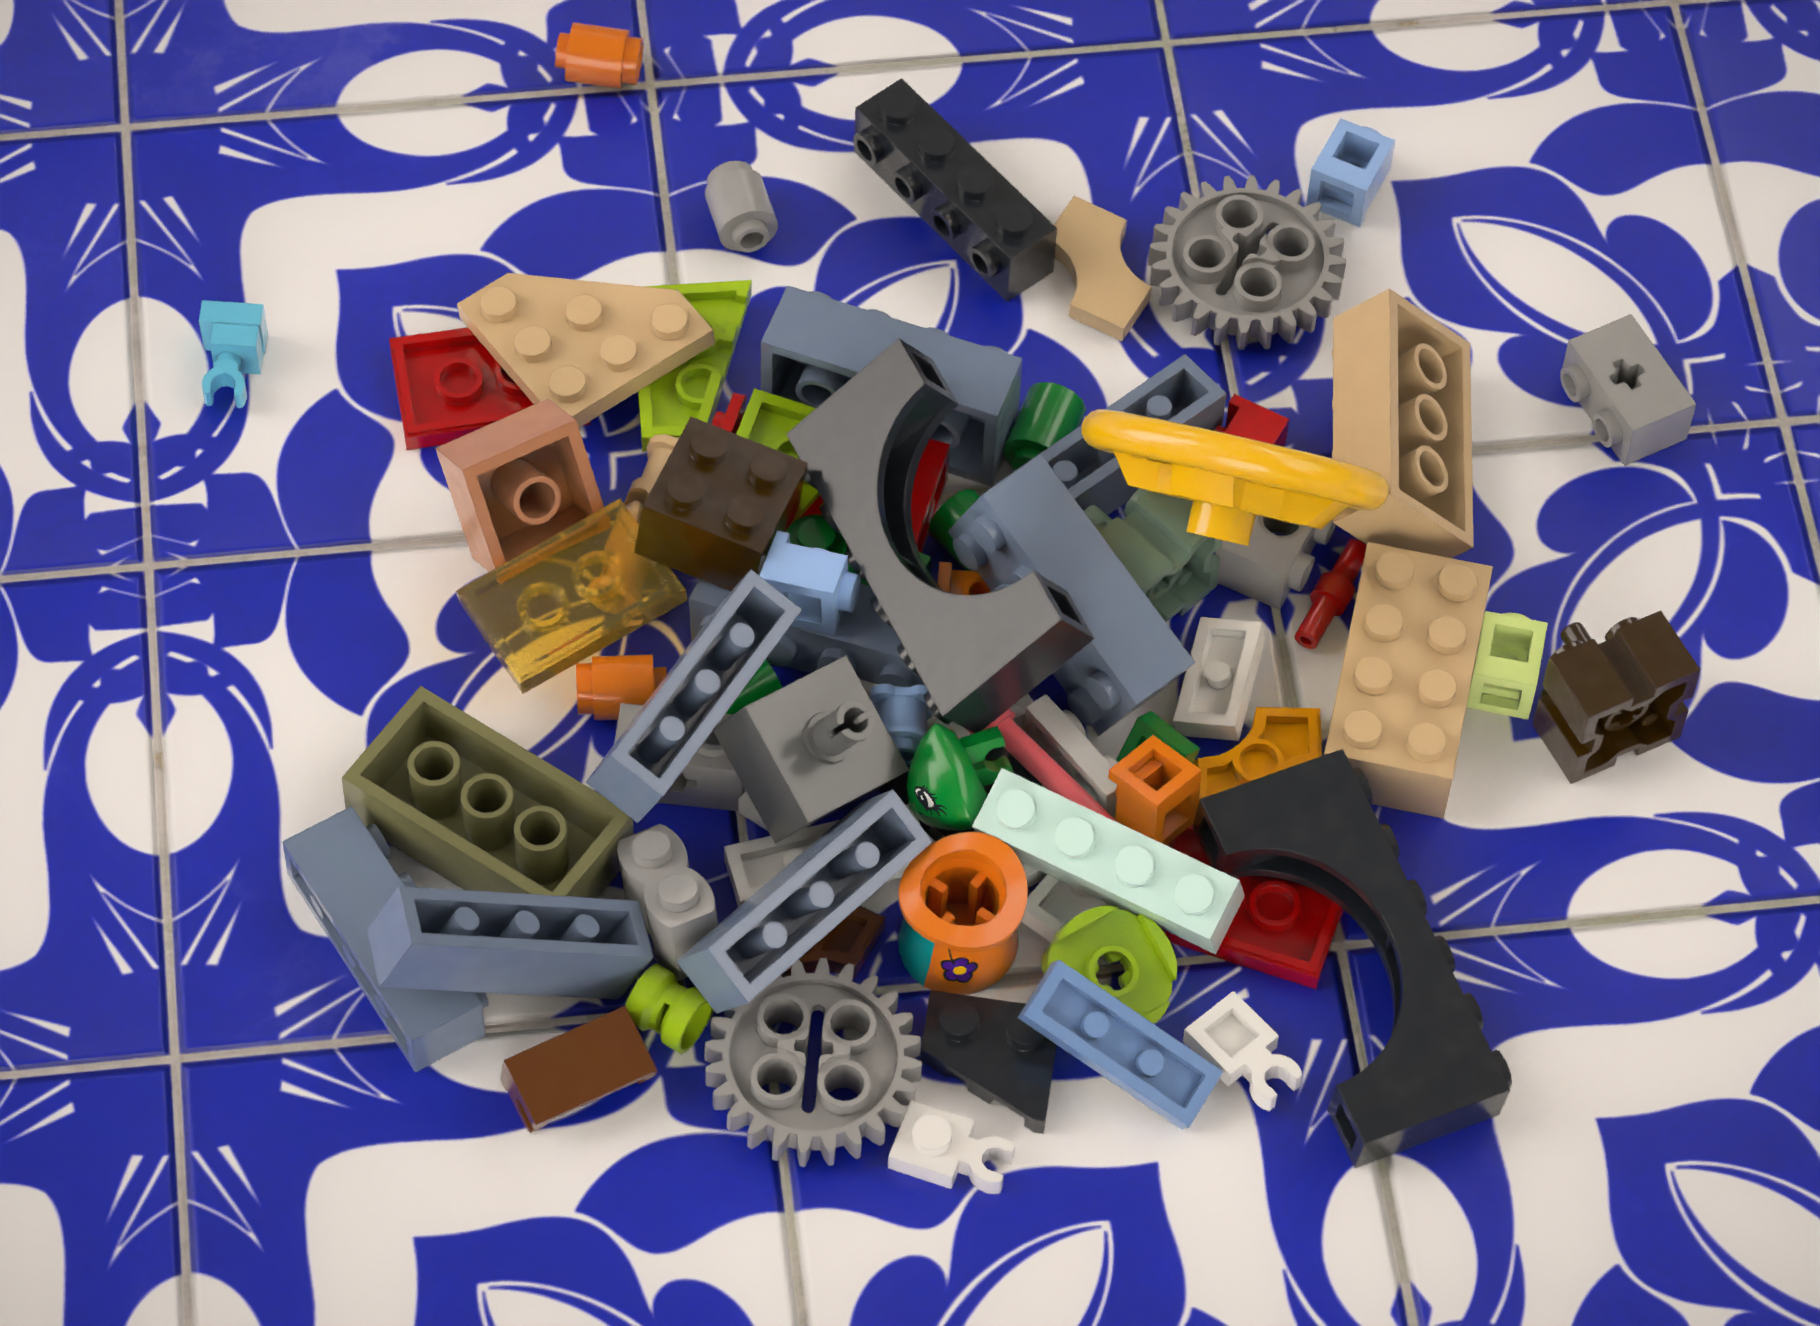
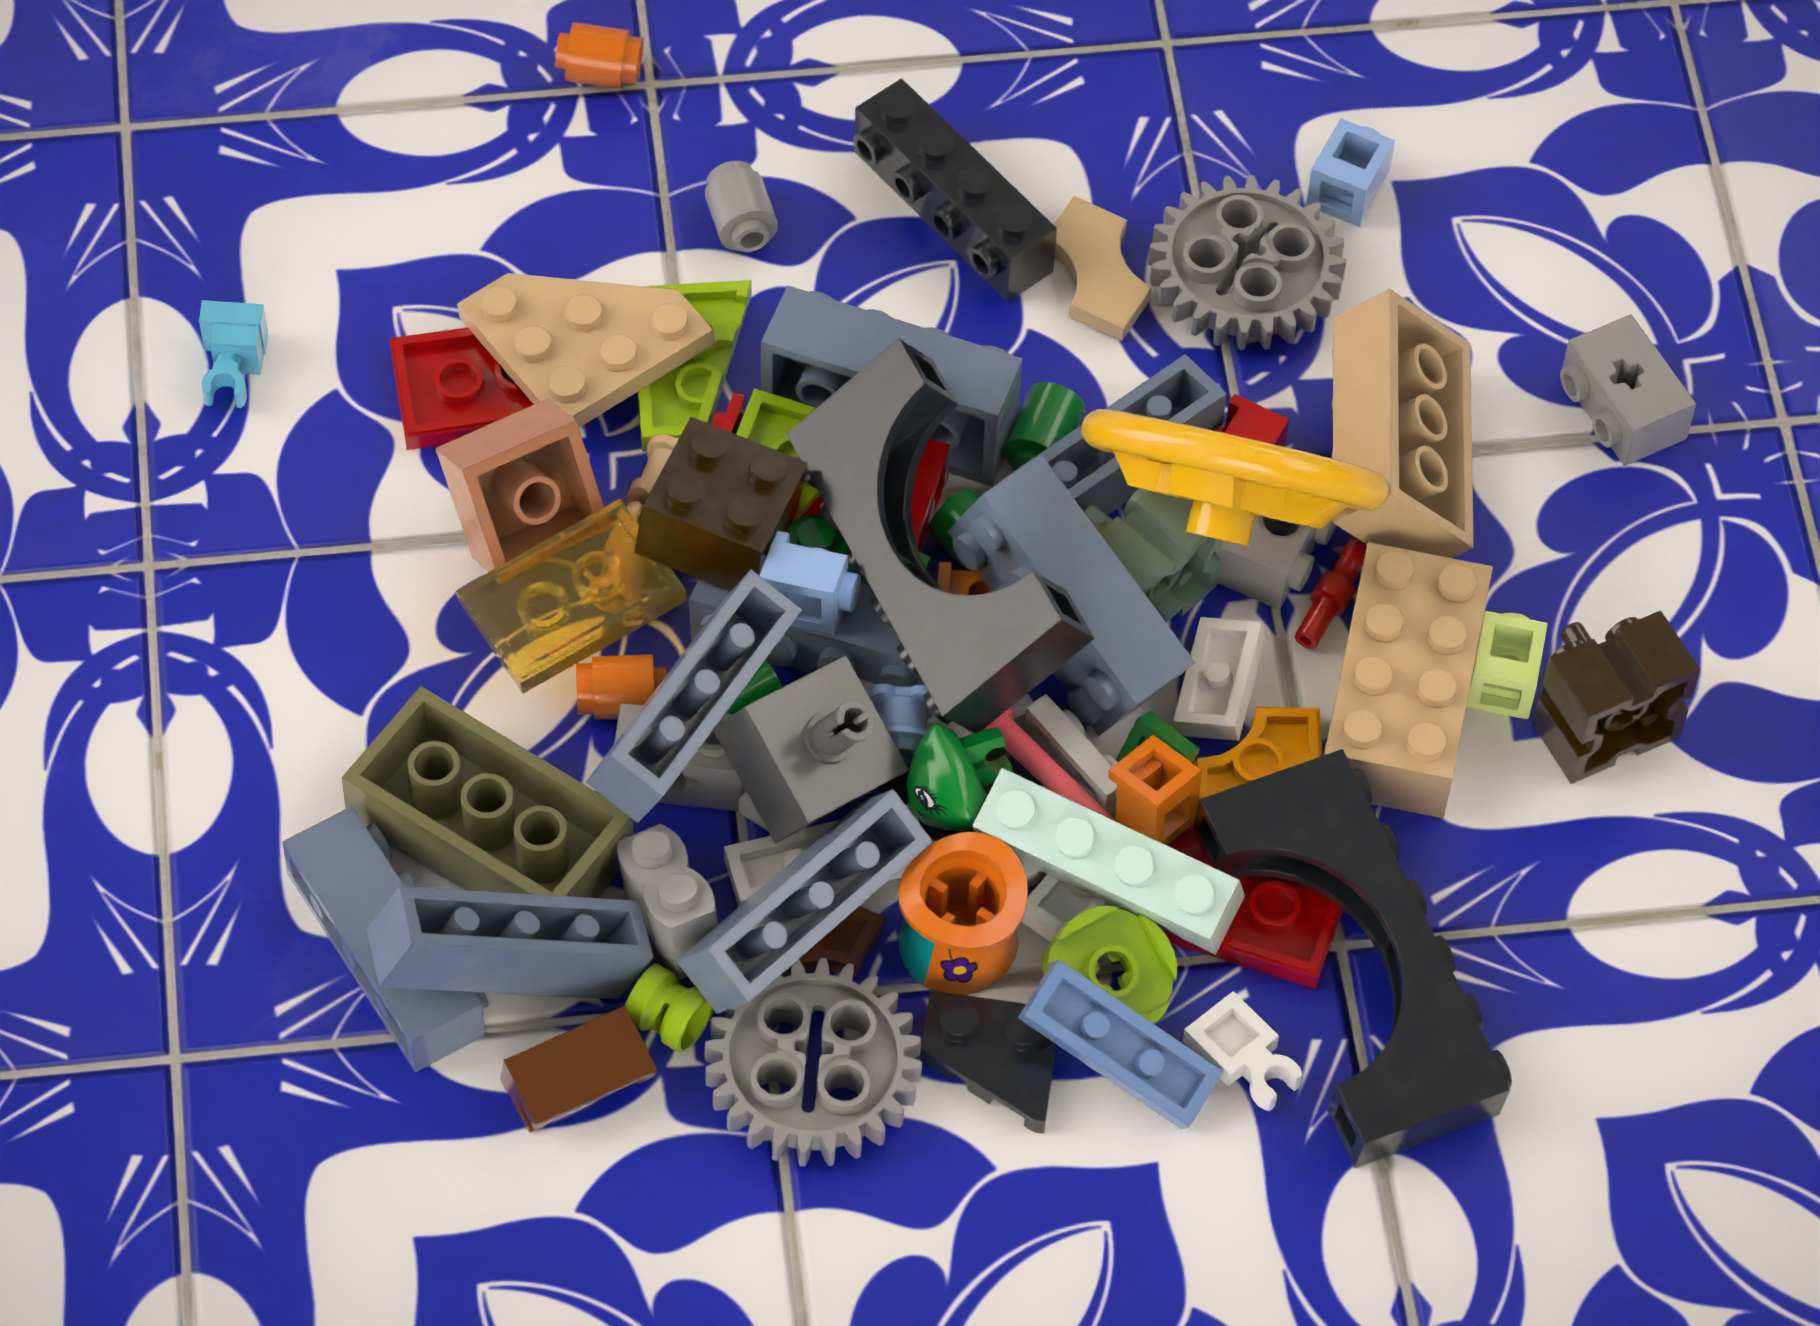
white plate [888,1100,1015,1194] -> none

